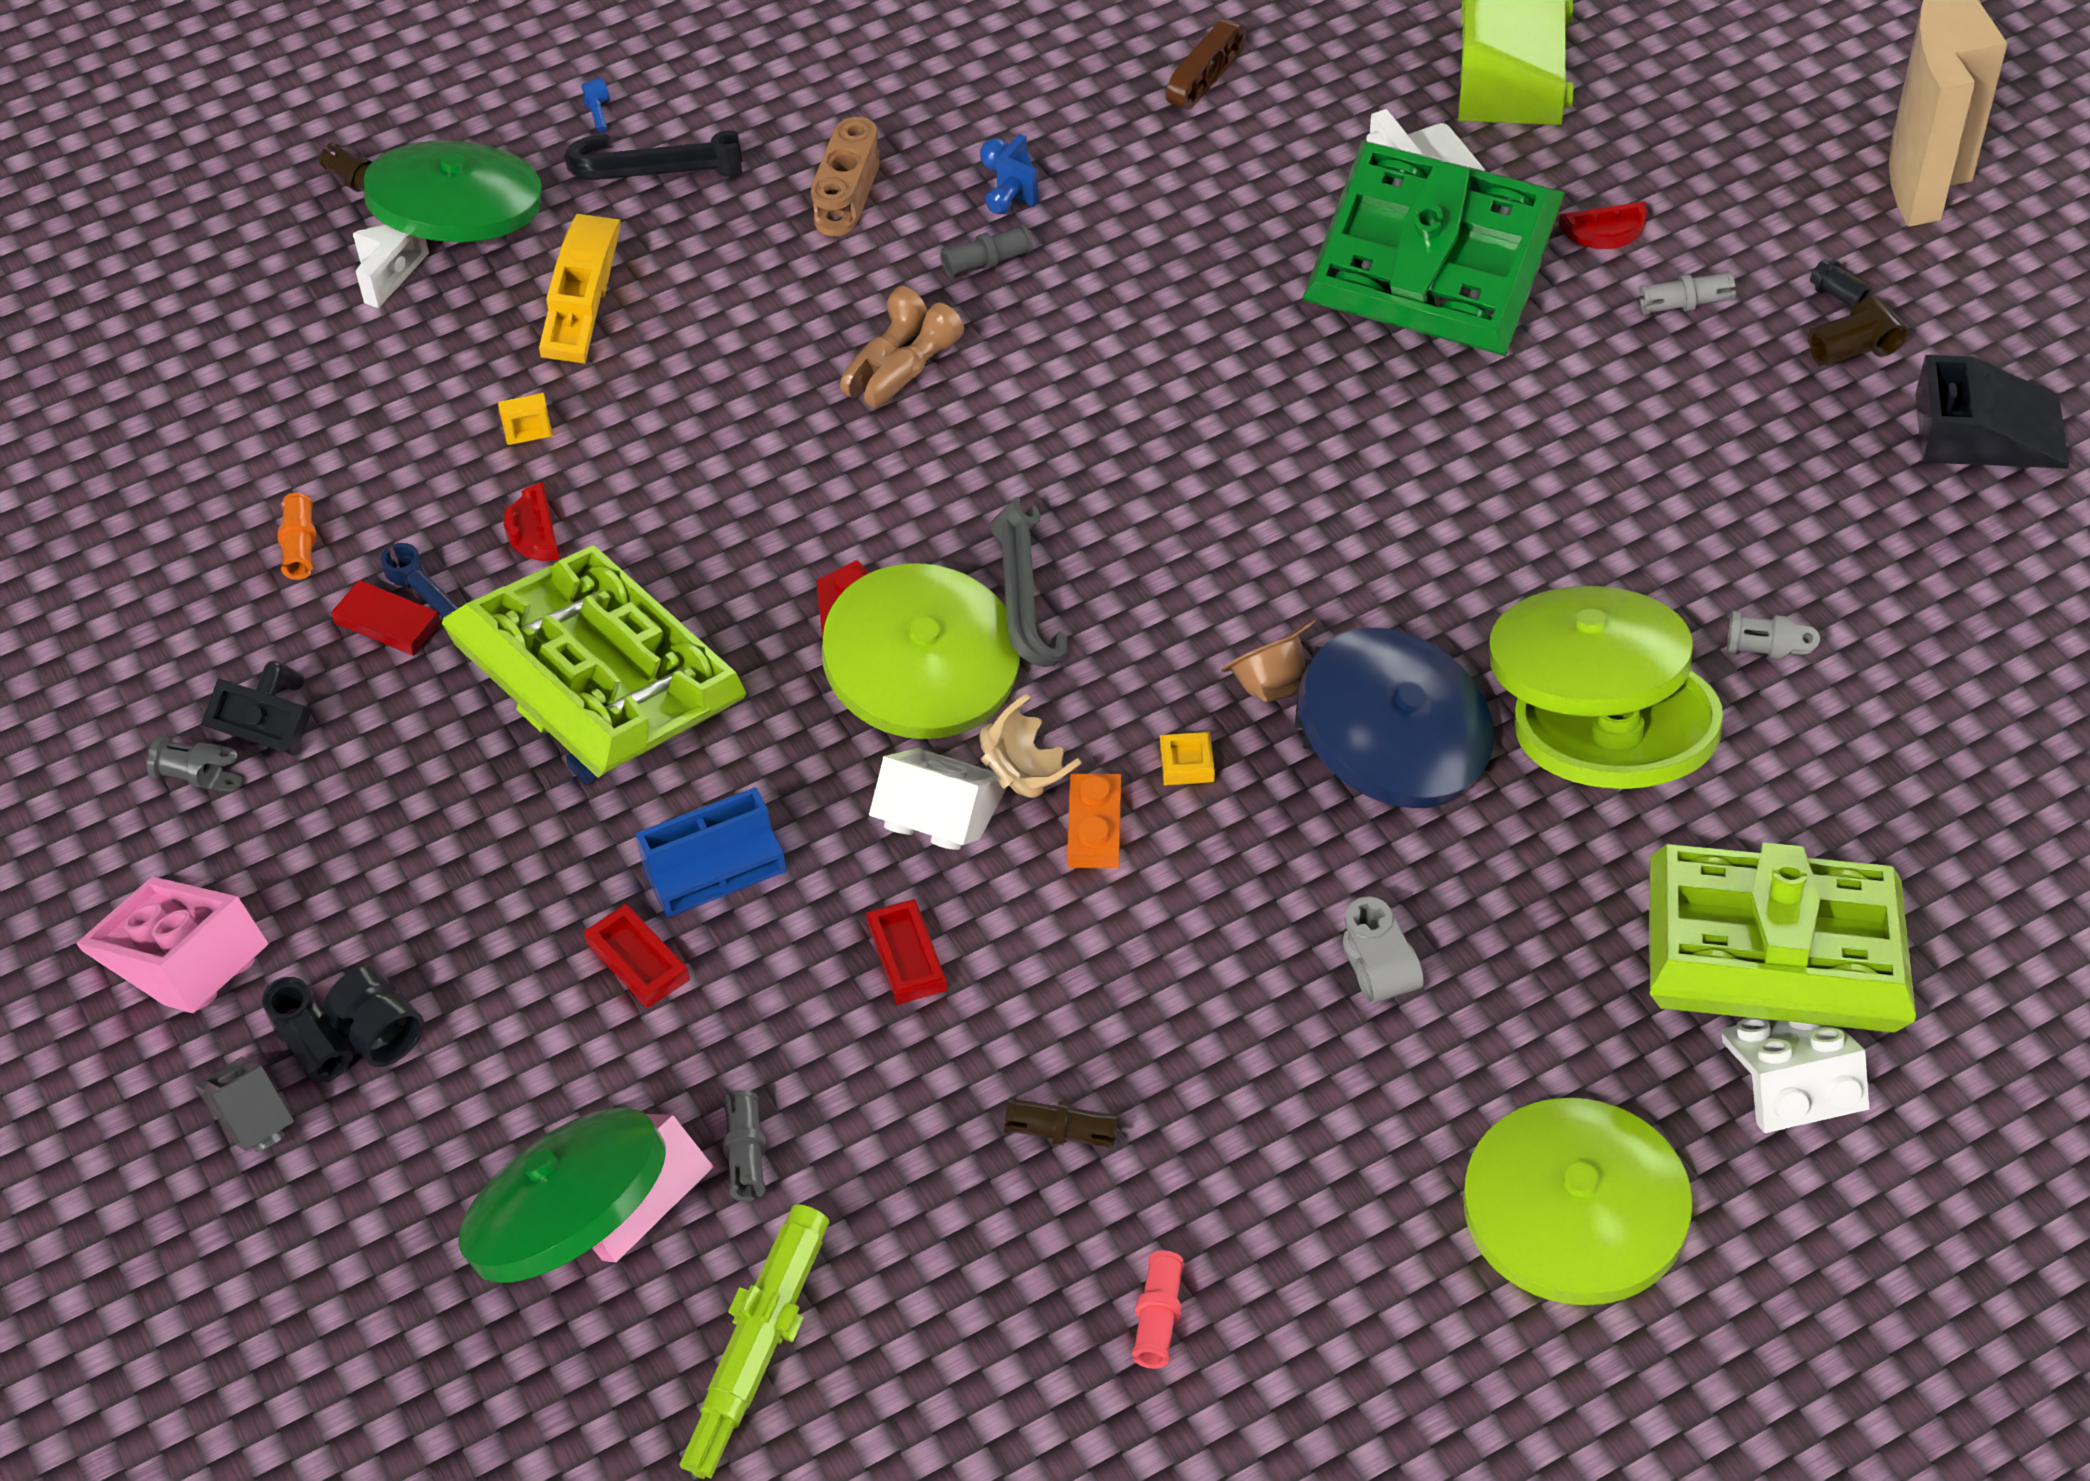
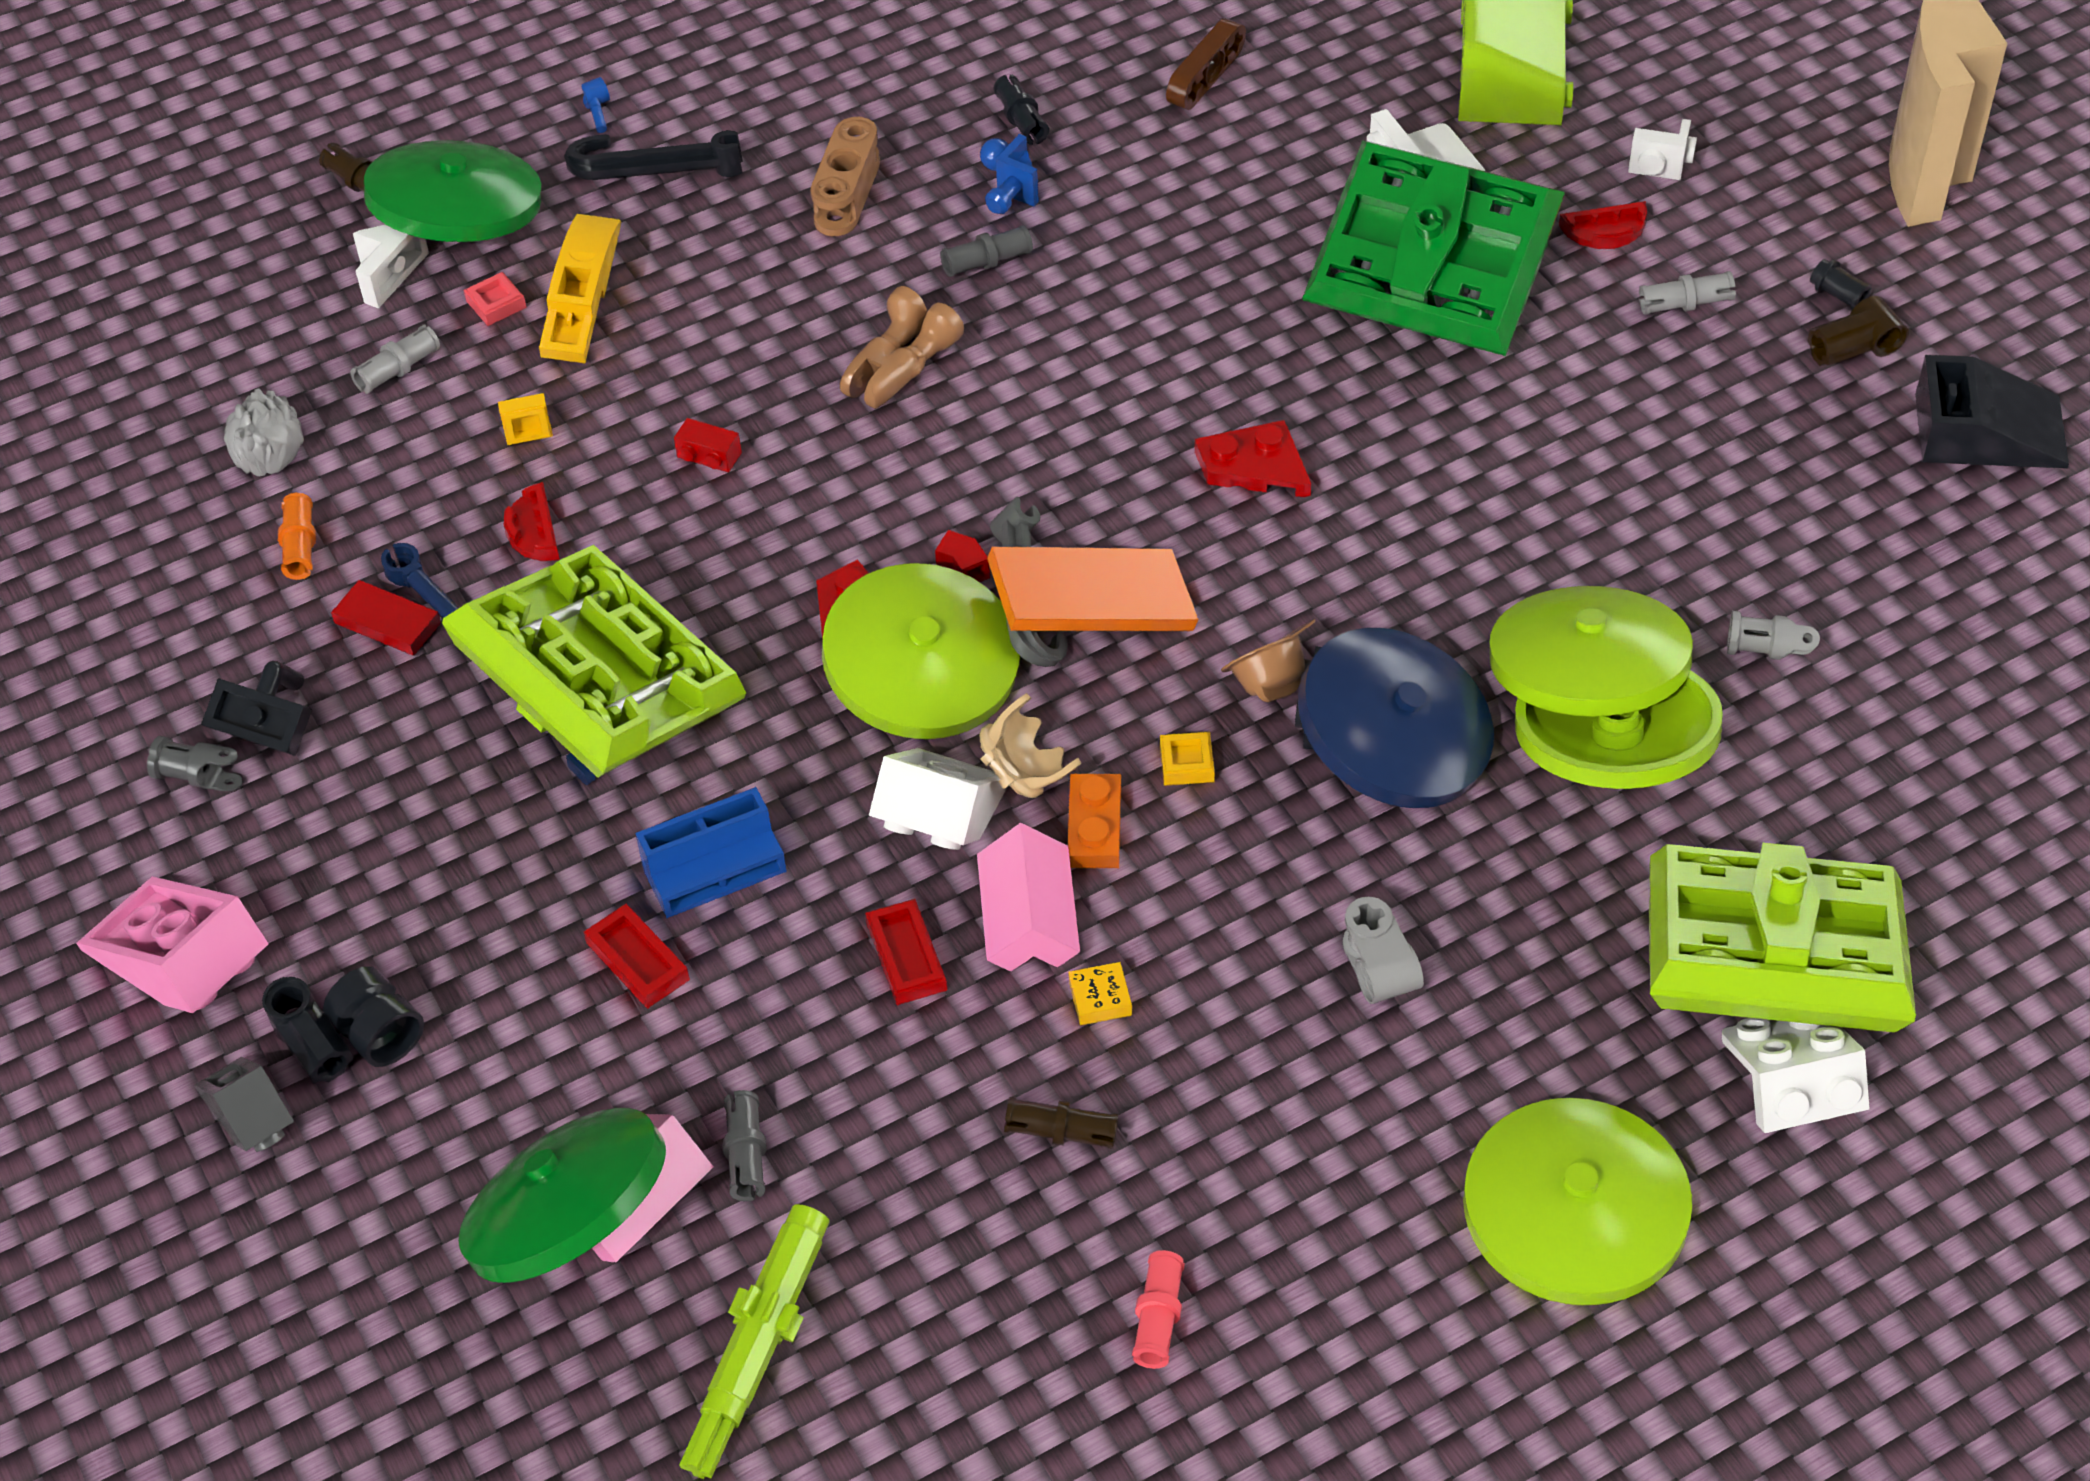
none -> light grey hair [224,388,304,477]
none -> light grey pin [350,324,440,394]
none -> coral tile [464,272,527,326]
none -> red piece [674,418,742,473]
none -> red piece [935,530,990,582]
none -> bright pink piece [977,823,1080,972]
none -> orange tile [987,547,1199,631]
none -> black pin [993,74,1049,145]
none -> yellow tile [1068,962,1132,1025]
none -> red wing [1195,420,1311,497]
none -> white bracket [1628,119,1697,180]

